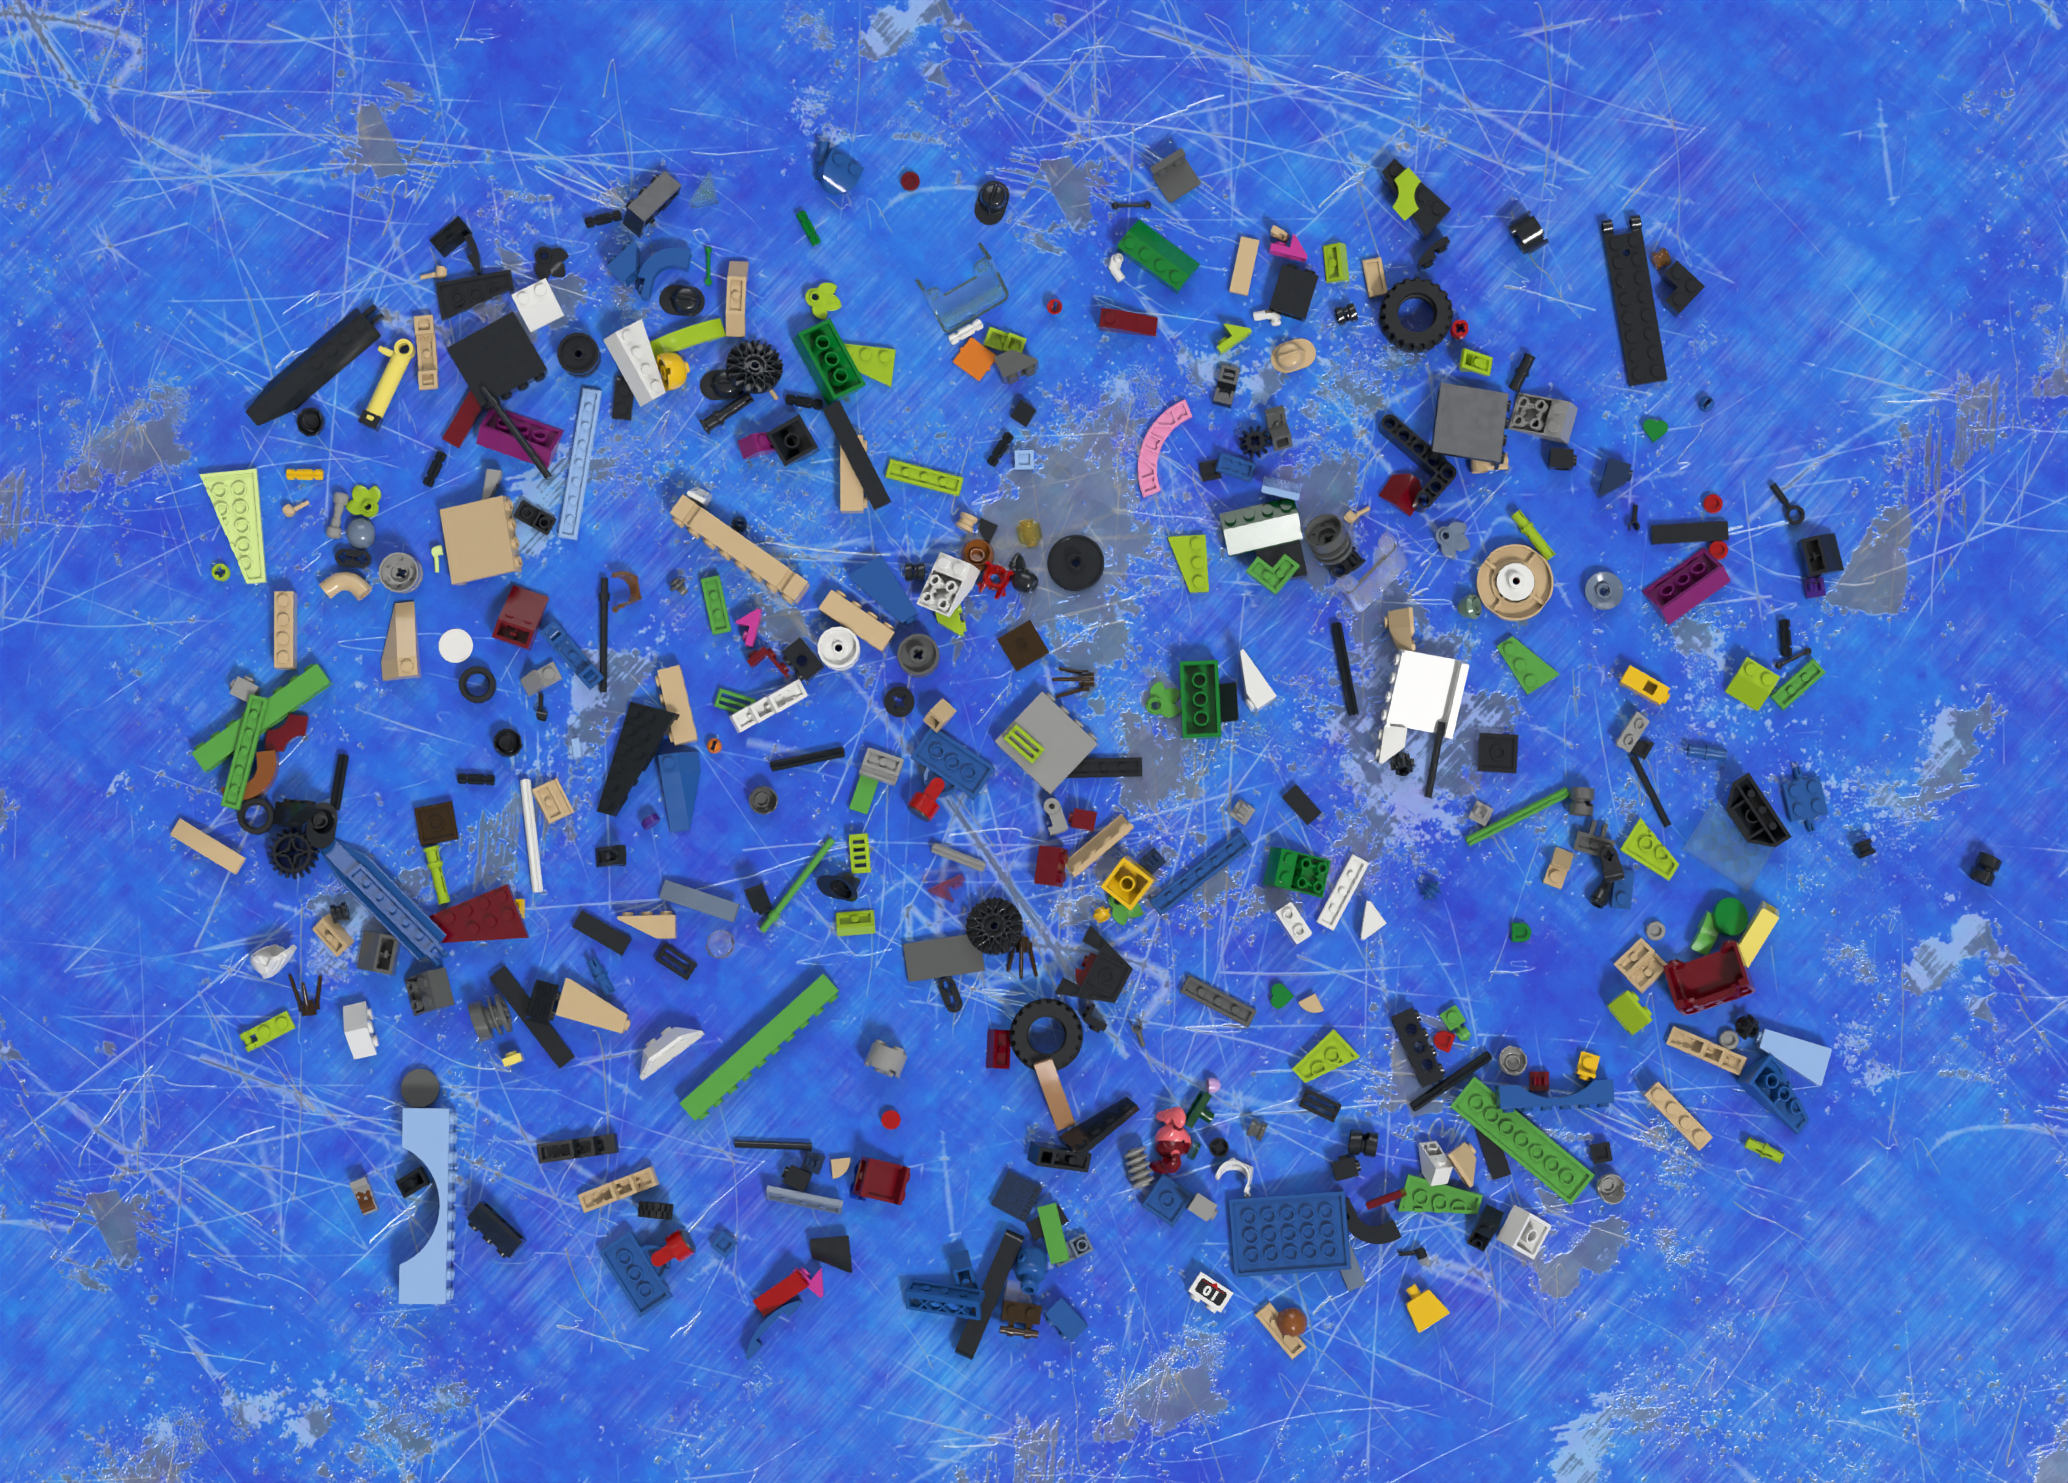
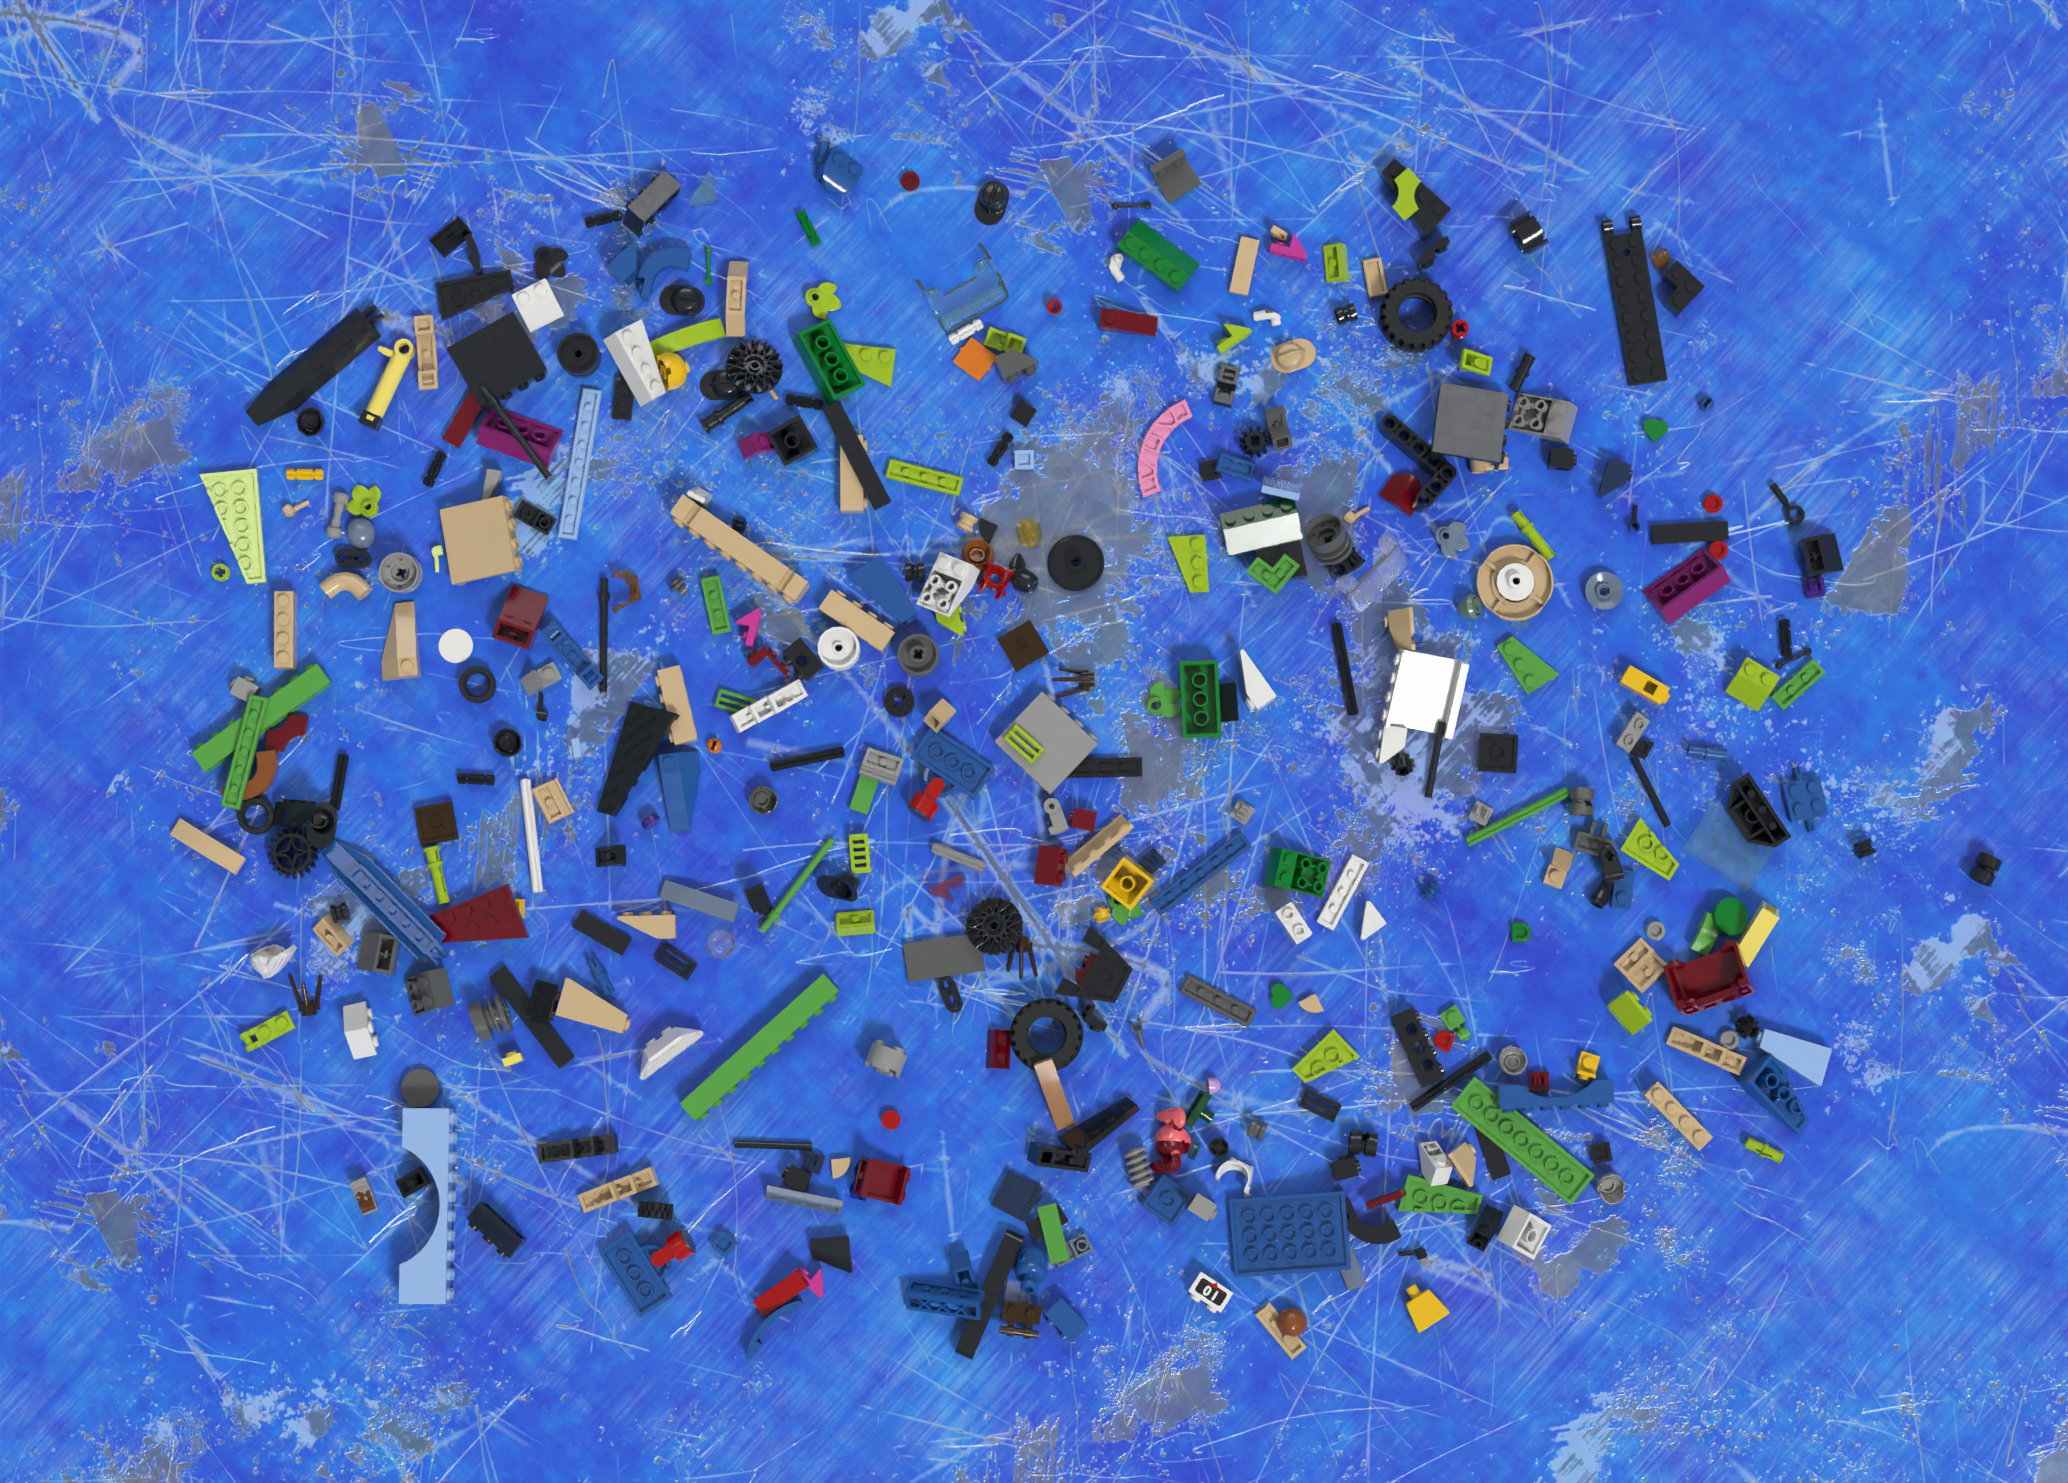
tan hand [420,266,447,280] -> none
black brick [1269,264,1319,322] -> none
black tile [1281,784,1322,826] -> none

